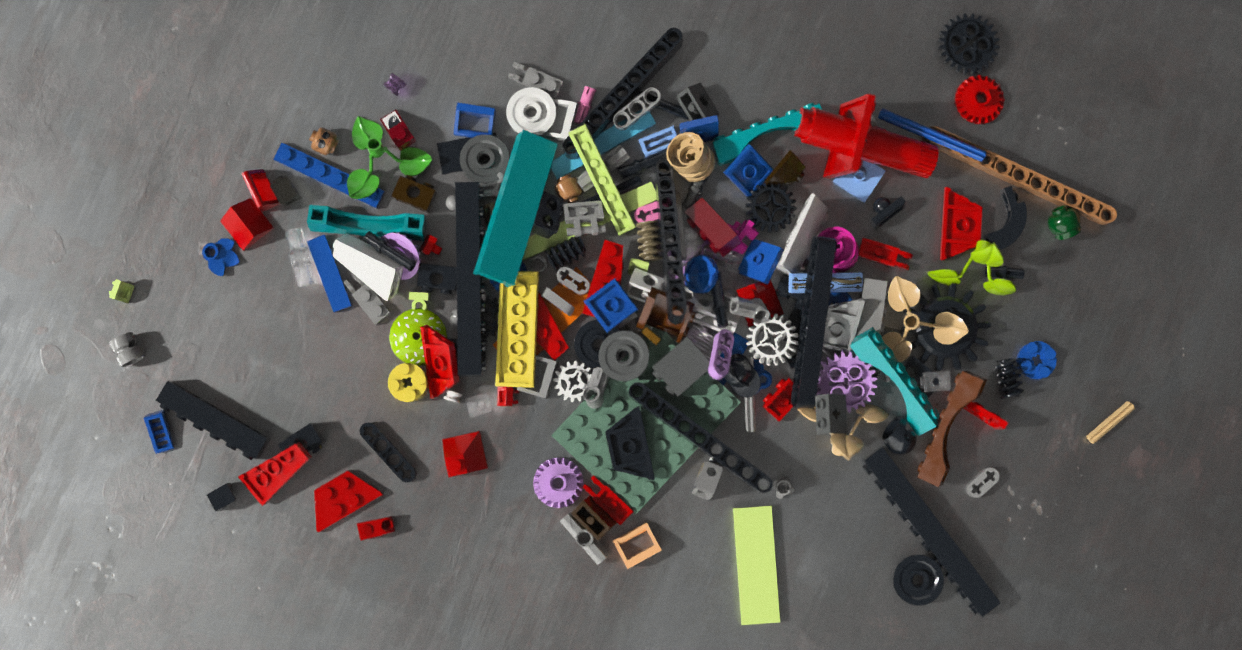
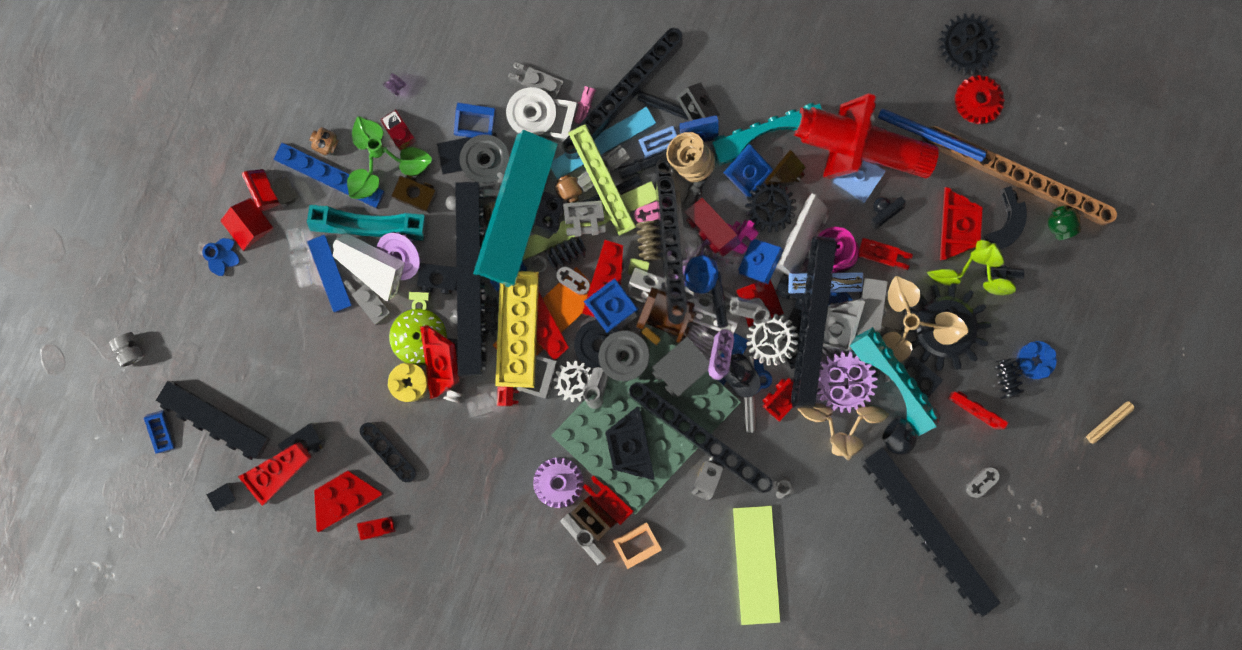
yellowish green tile [109,279,135,304] -> none
black pin [363,231,417,271] -> none
red tile [418,234,442,256] -> none
red slope [442,431,488,477] -> none
light grey beam [541,287,575,316] -> none
light grey beam [613,88,661,131] -> none
dark grey brick [815,394,848,435] -> none
black gear [893,555,944,606] -> none
reddish brown arch [917,370,988,487] -> none
clear brick [920,371,951,392] -> none

